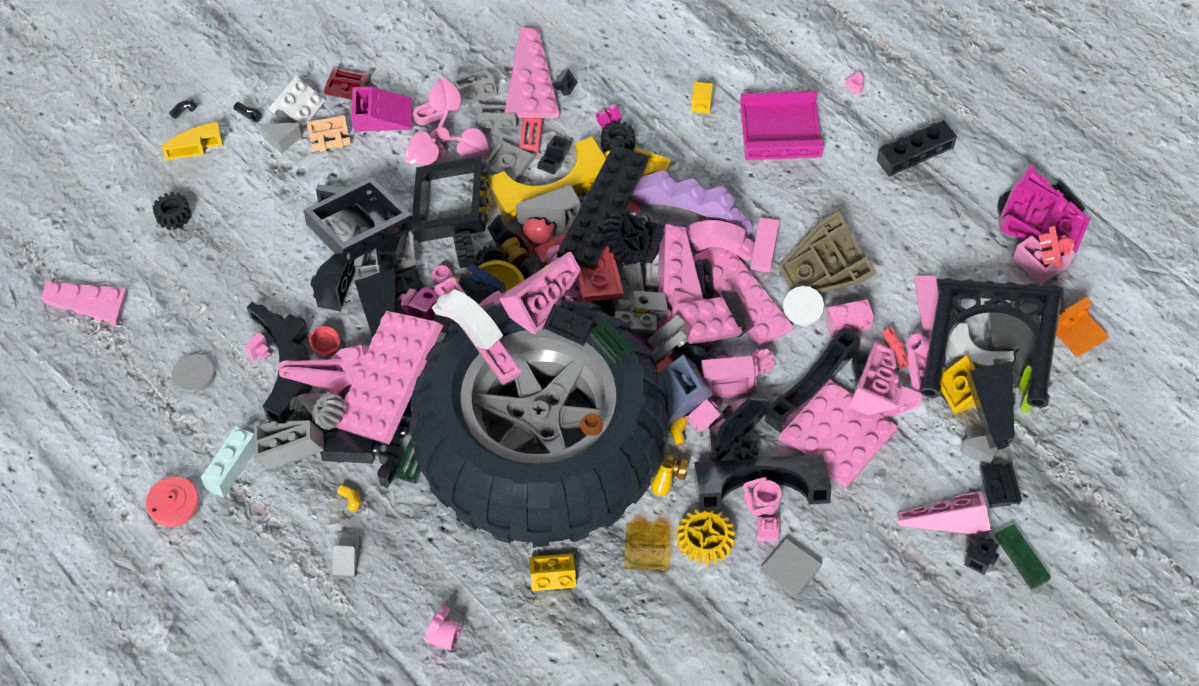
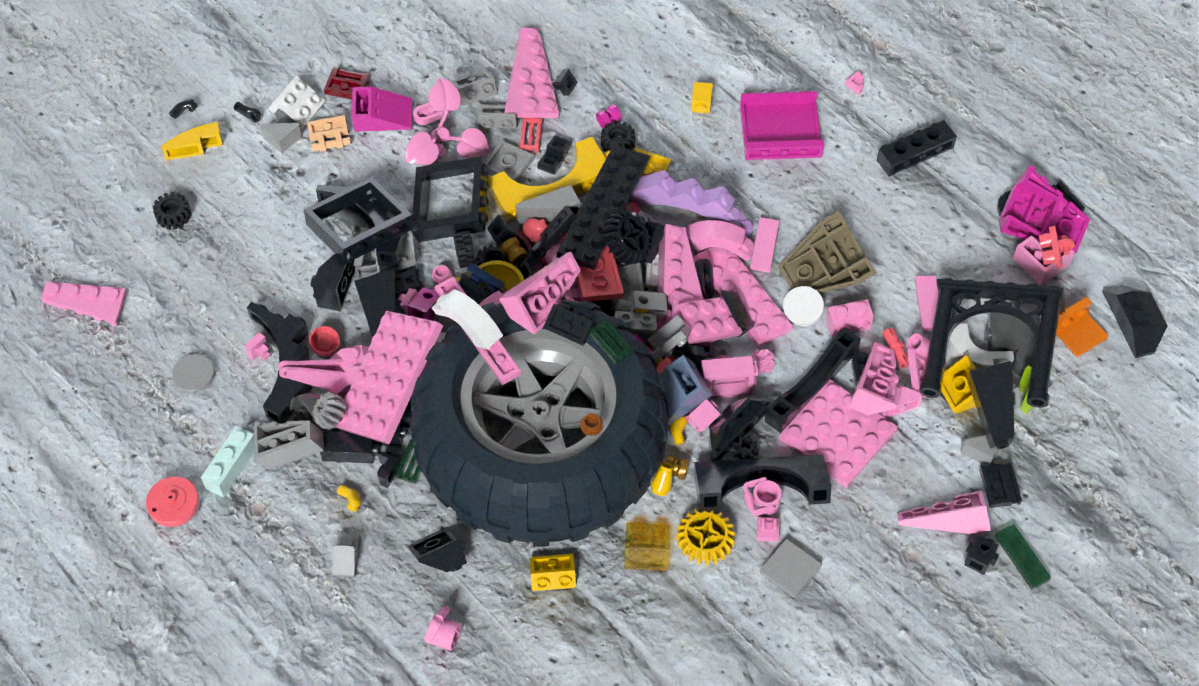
none -> black slope [407,528,467,572]
none -> black hinge [532,206,578,258]
none -> black wedge [1102,285,1168,358]

